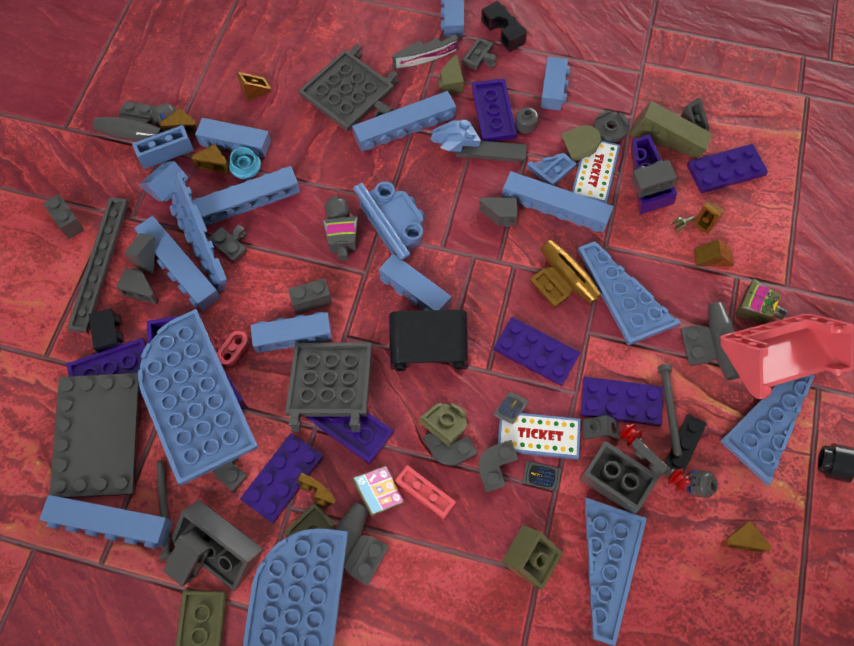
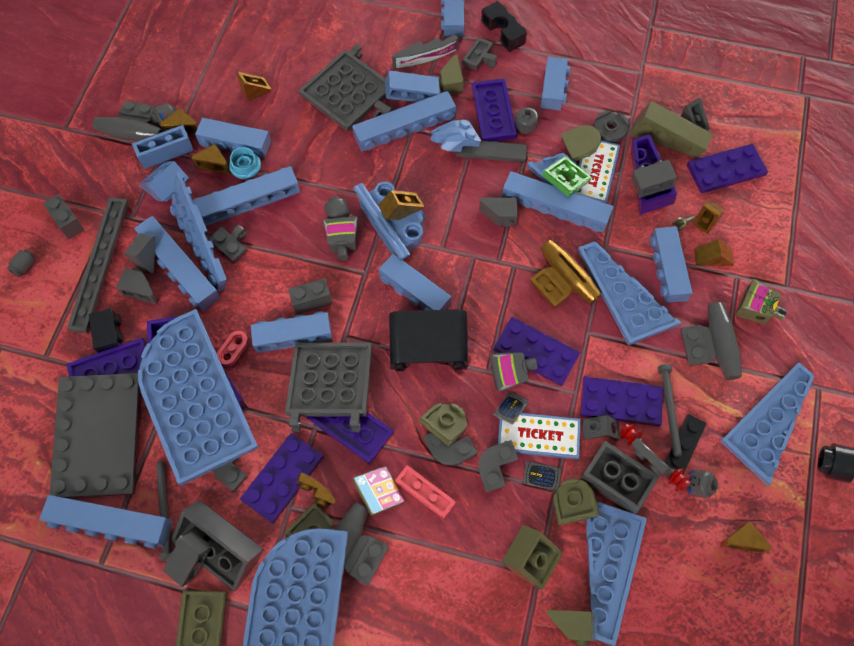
coral windscreen [720,314,854,399] -> none
none -> dark grey brick [7,249,36,277]
none -> pearl gold slope [378,190,424,220]
none -> medium blue brick [385,71,440,102]
none -> dark grey torso [489,352,537,392]
none -> bright green piece [542,156,592,197]
none -> olive slope [547,610,595,646]
none -> olive tile [553,478,600,526]
none -> medium blue brick [649,226,692,303]

